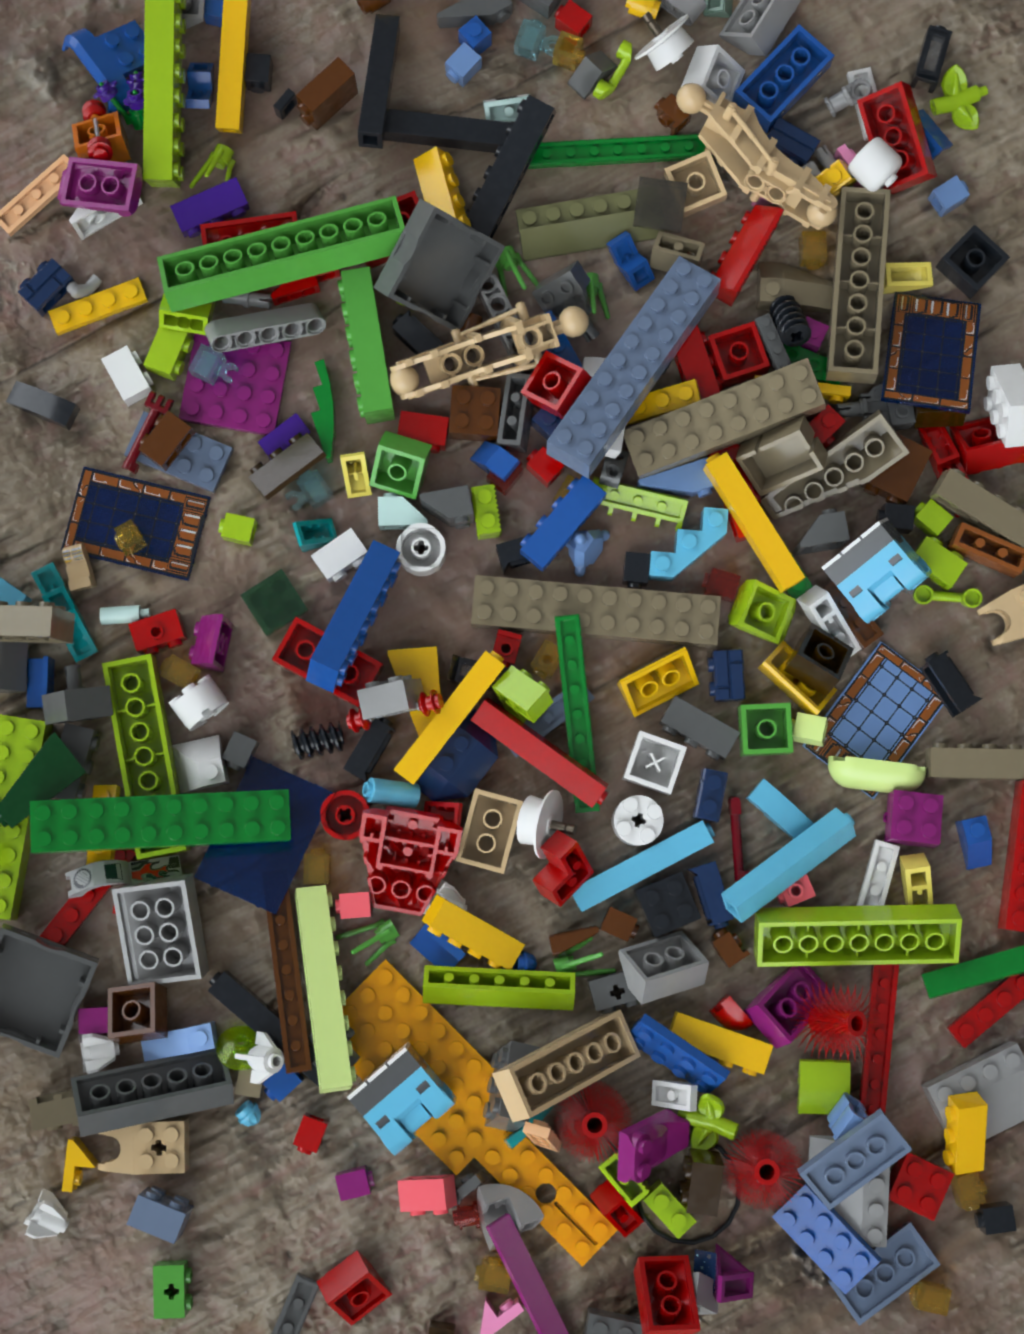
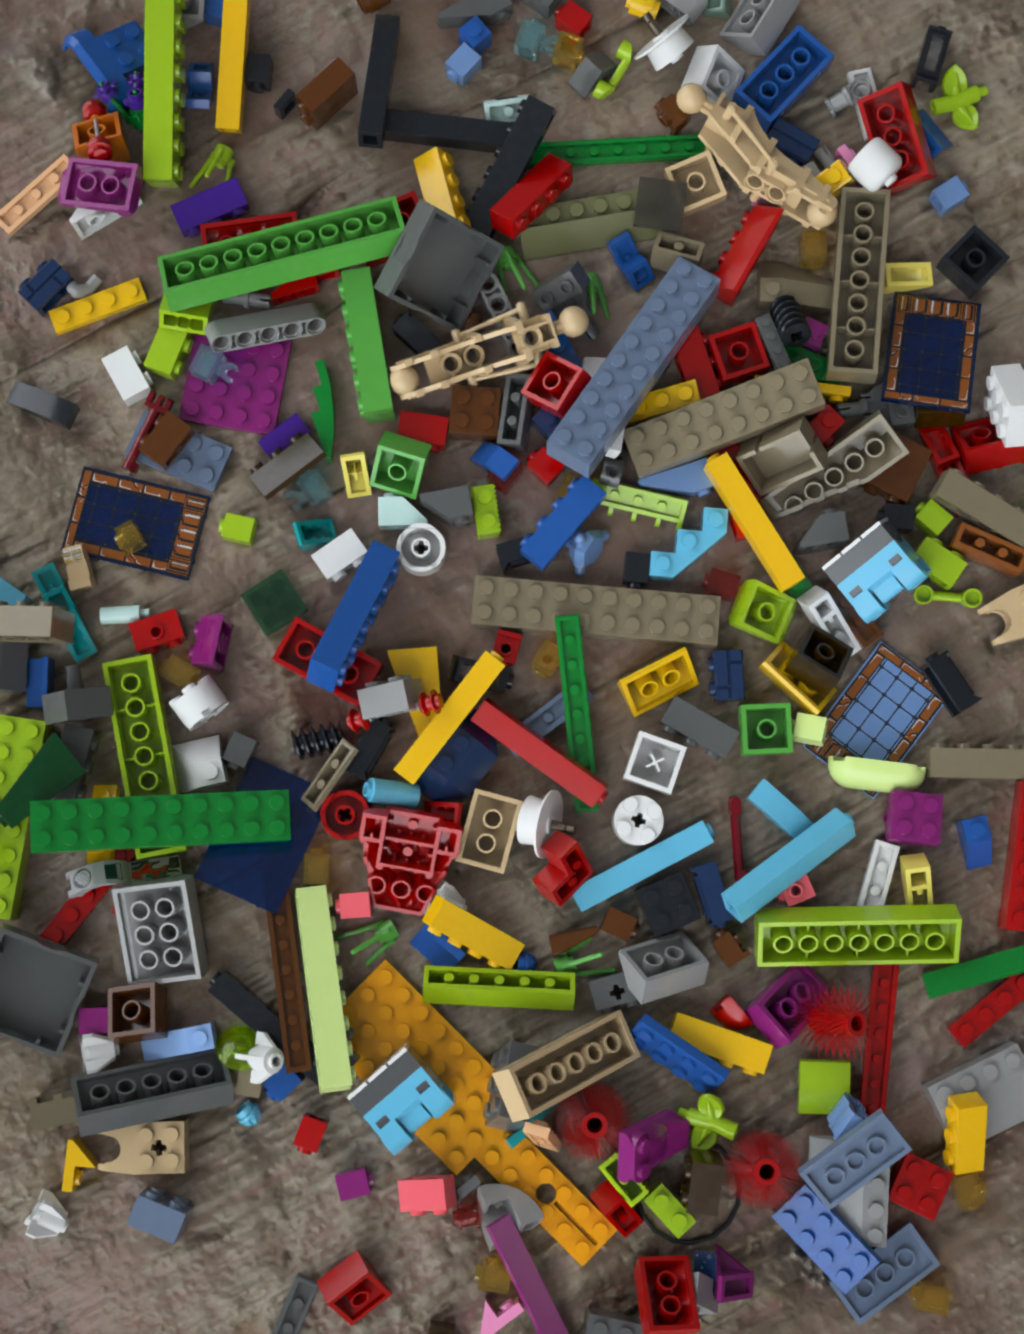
bright green brick [153,1260,193,1319] -> none
lime brick [492,666,553,723] -> none
white slope [651,1080,698,1112] -> none
dark blue brick [692,768,728,823] -> none
black brick [974,1201,1017,1235] -> none
none -> dark tan slope [301,738,359,812]
none -> red brick [490,153,573,239]

